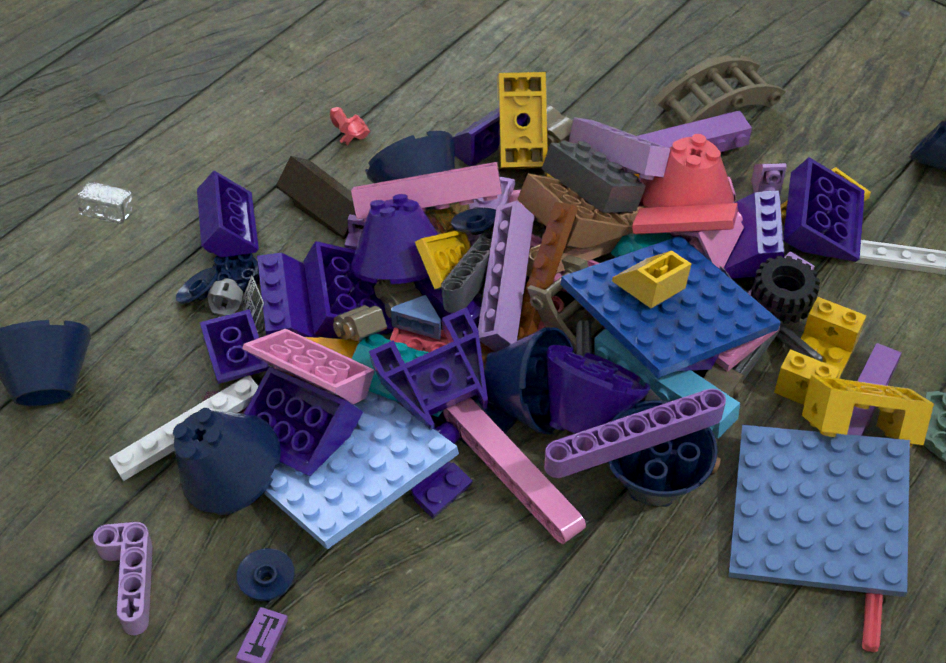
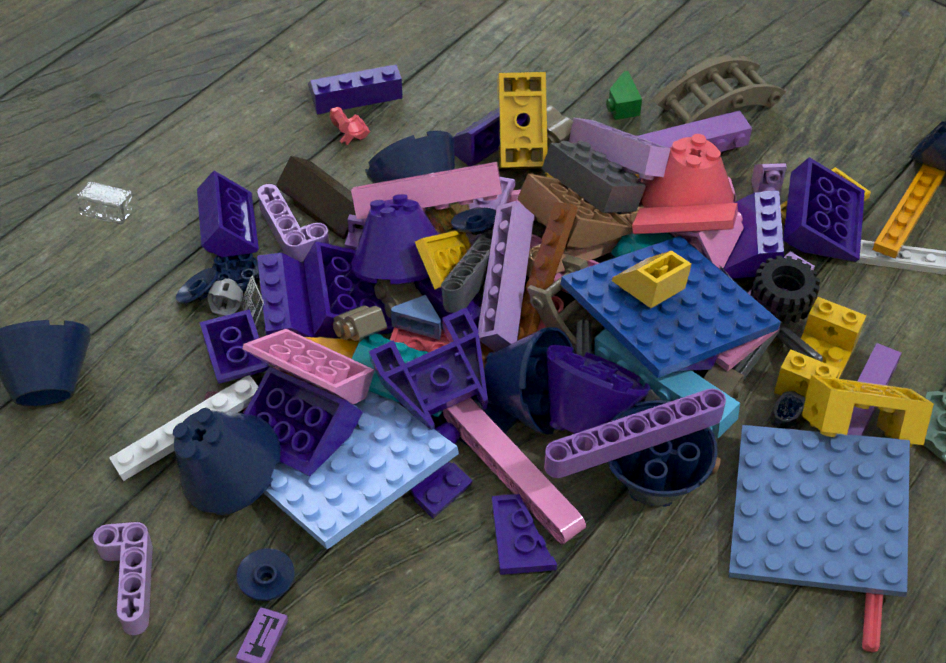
none -> lavender beam [257,184,329,262]
none -> dark purple slope [308,65,403,114]
none -> dark purple wing [492,494,557,575]
none -> green slope [606,71,642,120]
none -> rock [770,391,806,429]
none -> light orange plate [872,164,945,259]

